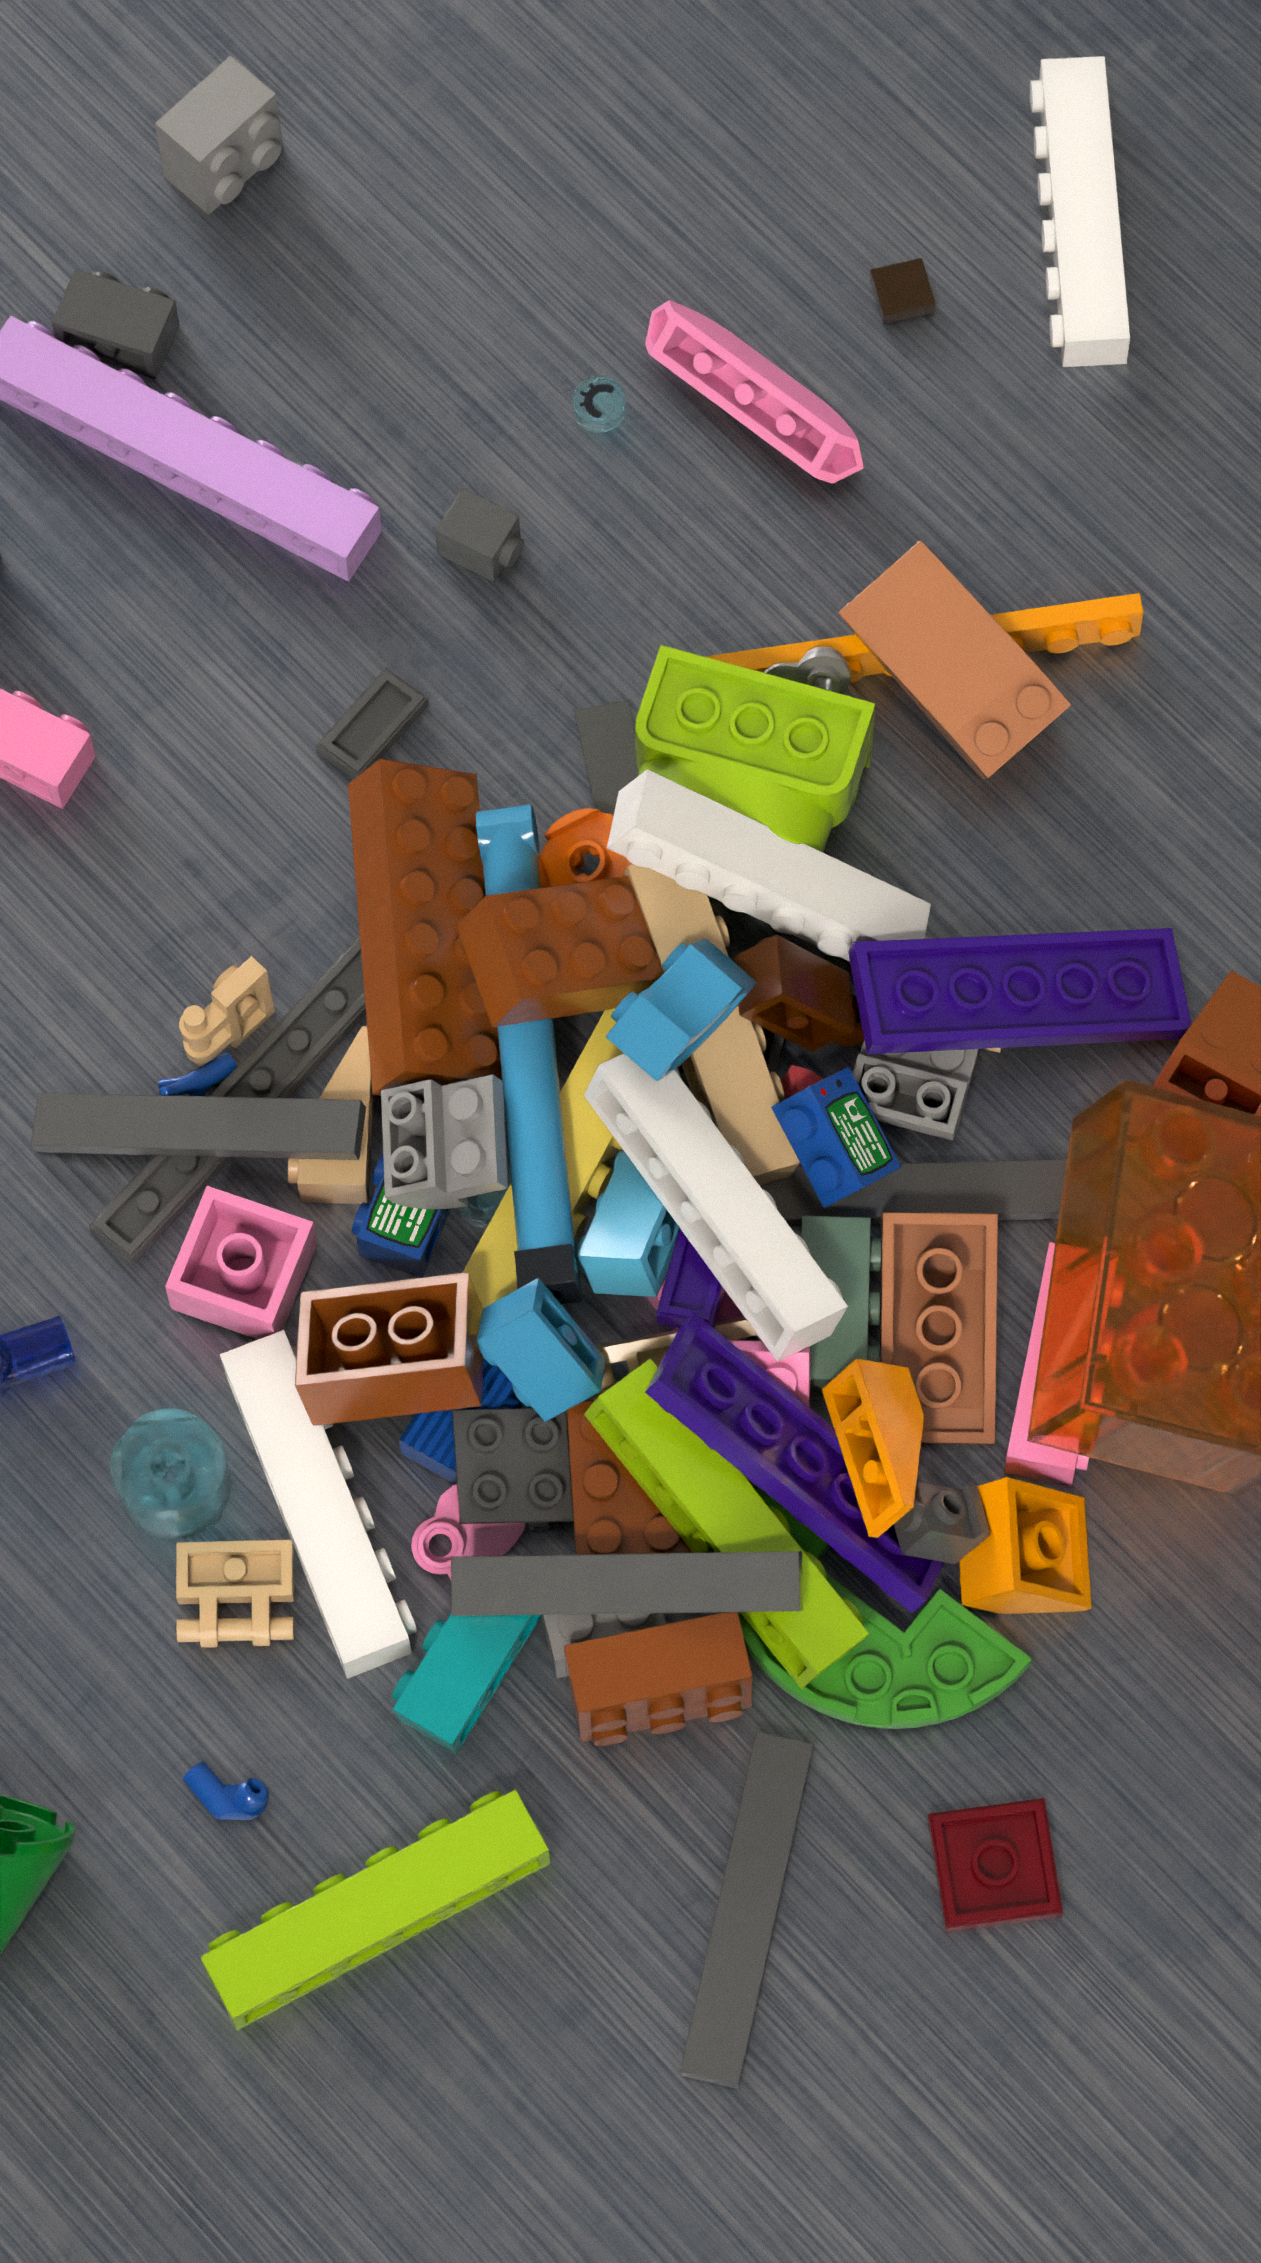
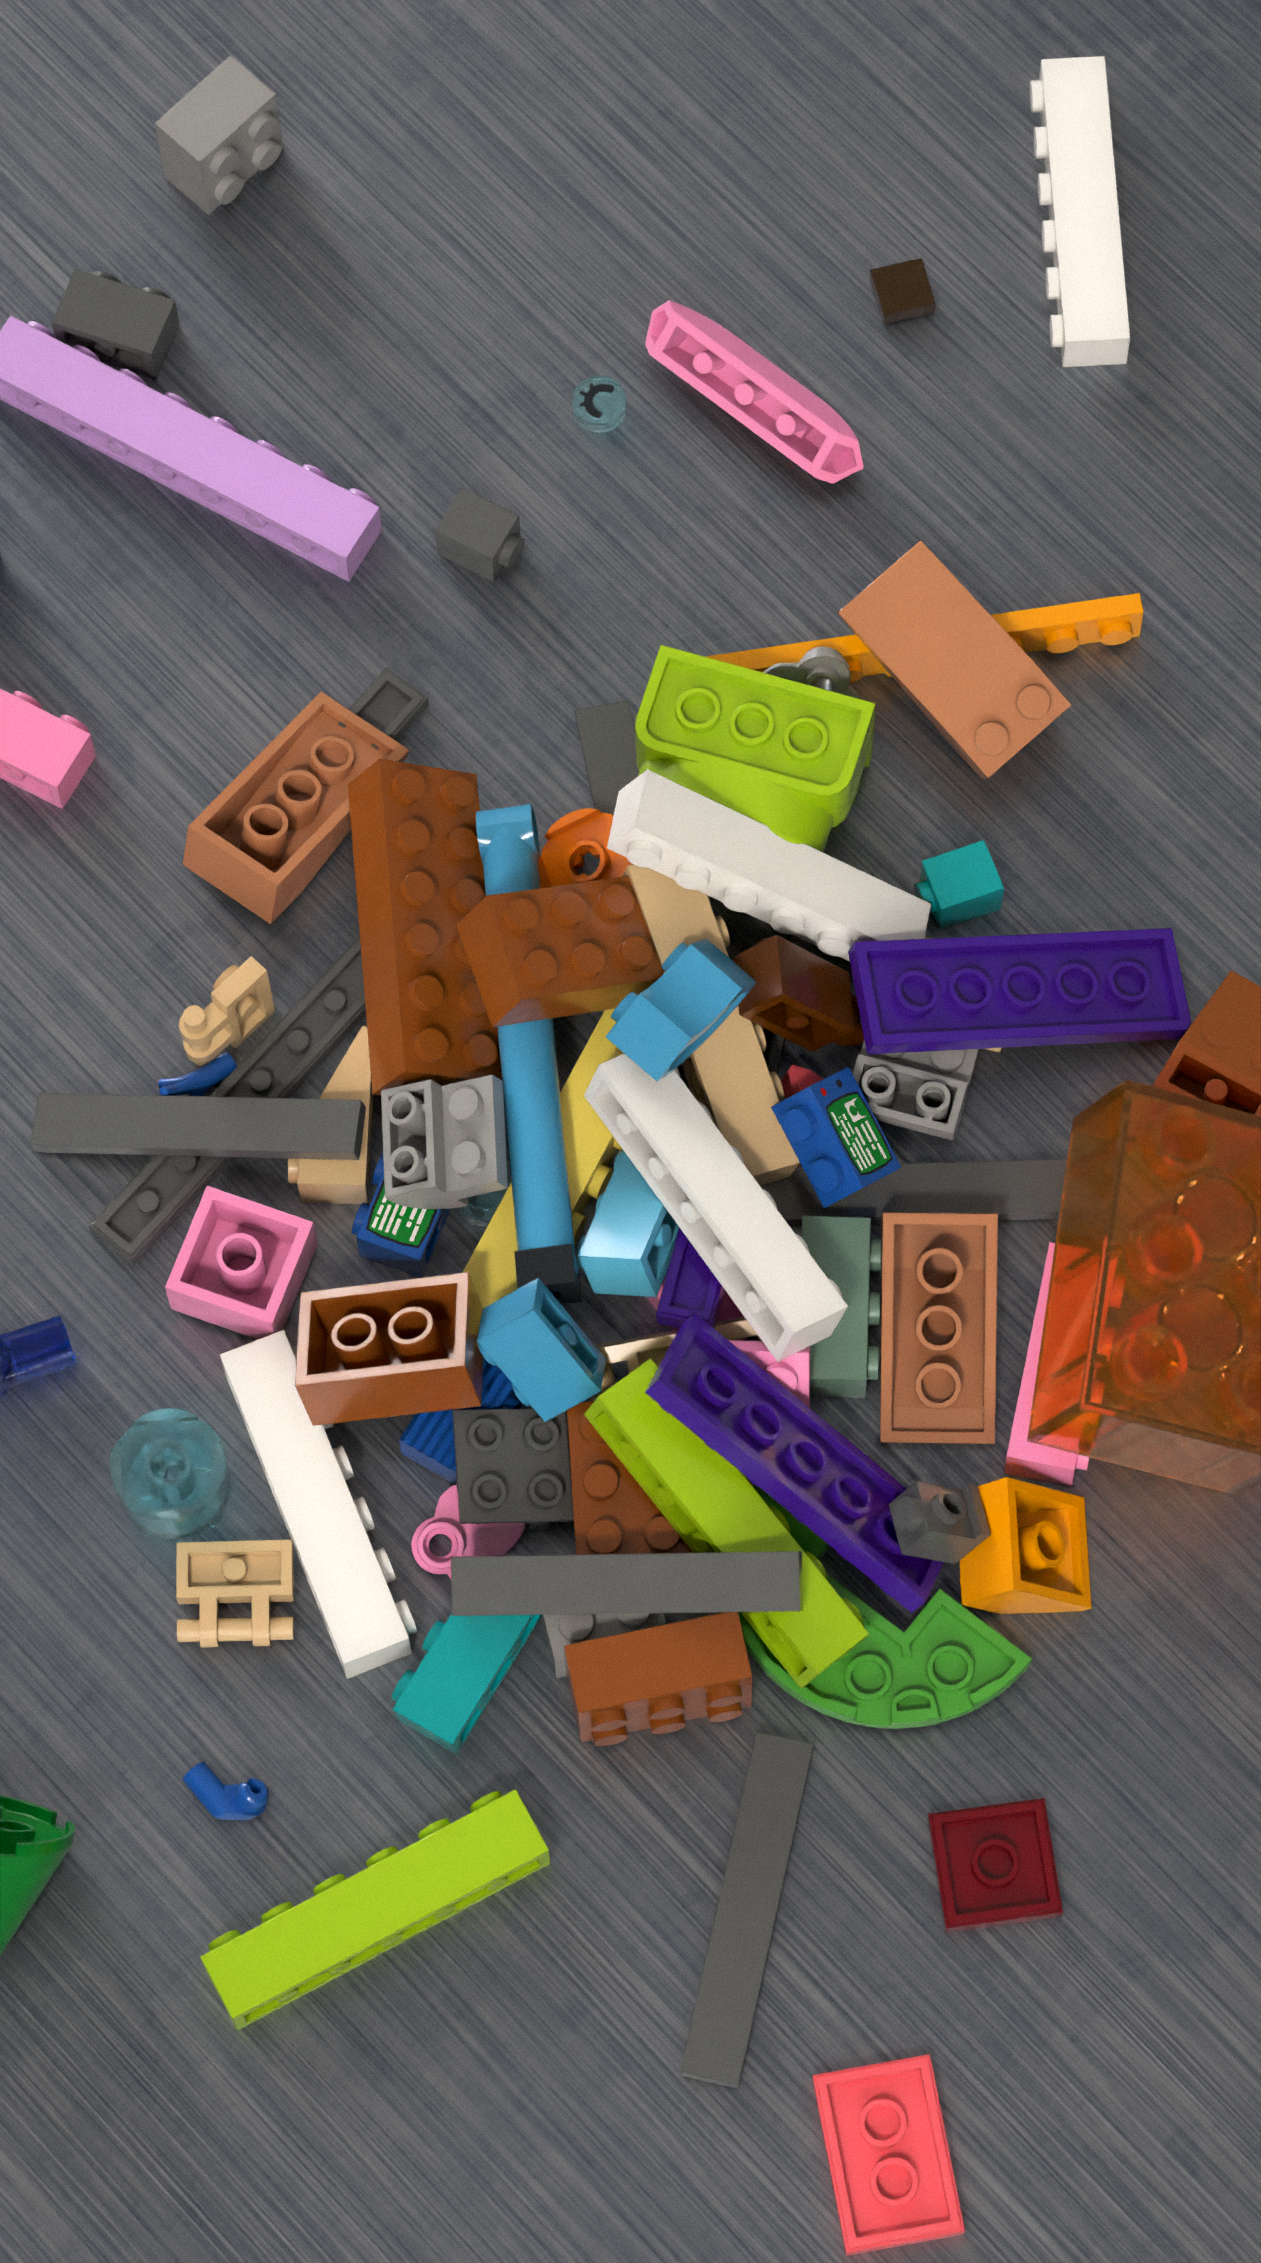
light orange slope [822,1358,924,1538] -> none
none -> nougat slope [183,692,409,924]
none -> coral tile [812,2054,965,2256]
none -> teal brick [914,840,1004,930]

